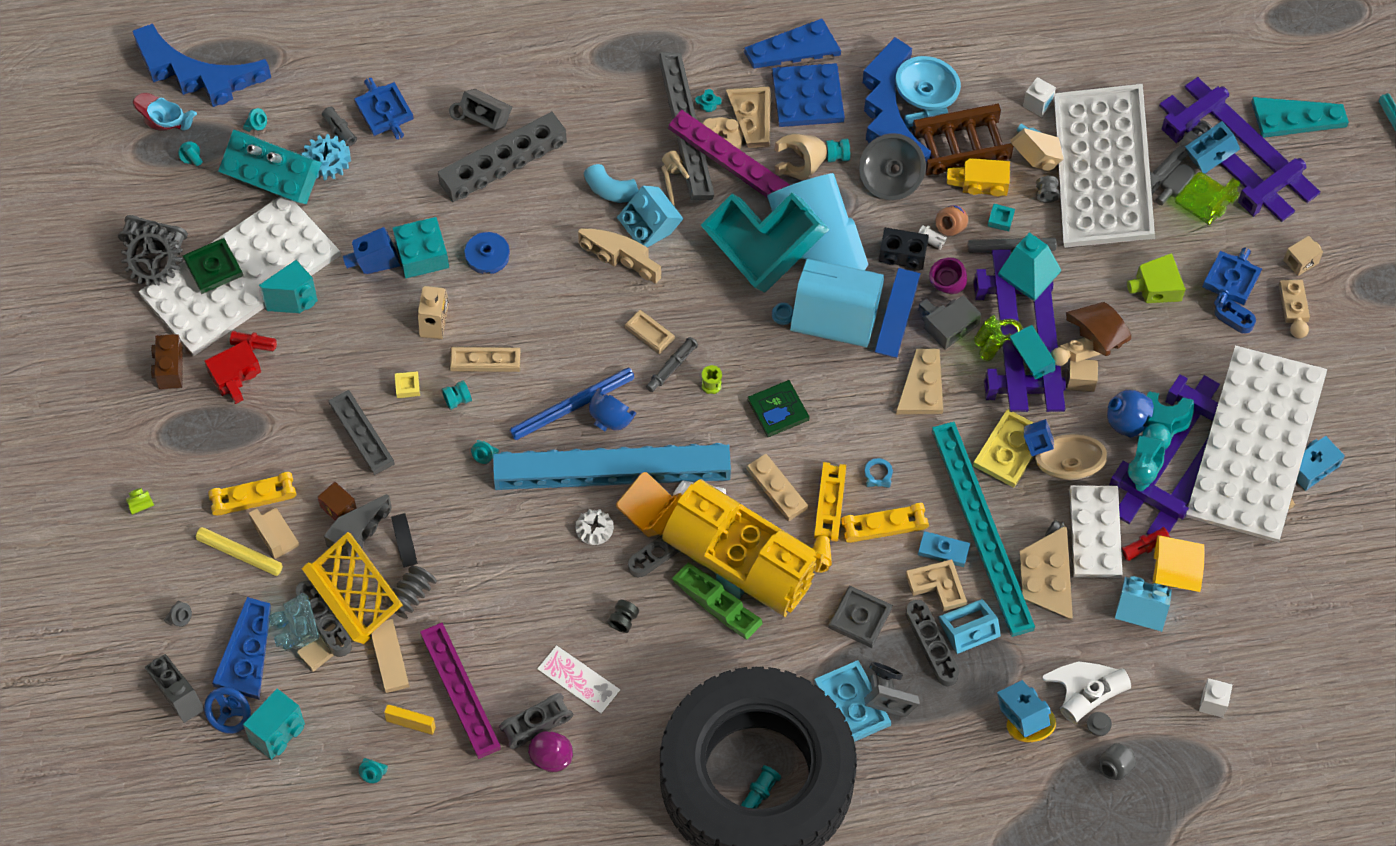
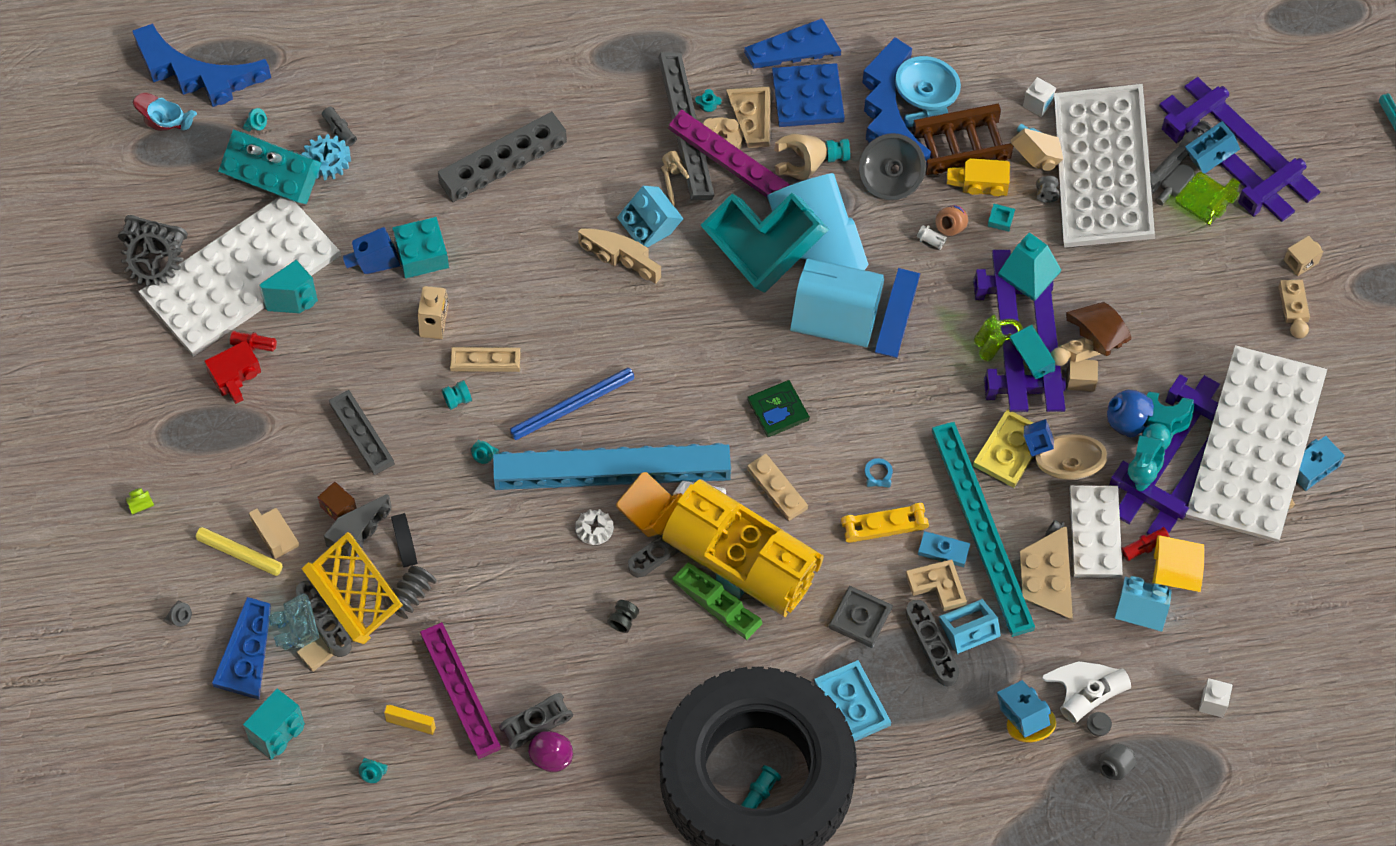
dark grey slope [145,654,204,723] -> none
reddish brown brick [151,334,183,389] -> none
teal plate [178,141,203,166] -> none
dark green tile [182,238,243,294] -> none
blue piece [204,687,251,734] -> none
yellow plate [208,472,297,516] -> none
blue plate [355,78,414,139] -> none
tan tile [371,619,410,693] -> none
light yellow plate [395,371,420,398] -> none
dark grey hinge [449,89,513,130] -> none
blue plate [465,232,510,274] -> none
white sticker [538,645,620,713] -> none
medium azure cylinder [583,164,639,203] -> none
blue cylinder [589,388,637,432] -> none
tan tile [625,310,675,354] -> none
dark grey piece [646,337,698,392] -> none
lime bush [701,365,722,394] -> none
dark azure plate [772,303,794,325] -> none
yellow cone [812,536,832,573] -> none
yellow plate [814,462,847,542] -> none
dark grey piece [864,662,920,717] -> none
black brick [879,227,929,269] -> none
tan wing [896,349,943,414] -> none
dark grey hinge [918,295,981,350] -> none
magenta hat [929,257,967,294] -> none
dark grey axle [967,238,1057,253] -> none
lime torso [1127,253,1186,303] -> none
blue plate [1202,247,1262,308] -> none
blue beam [1214,299,1256,334] -> none
teal wing [1251,97,1349,138] -> none

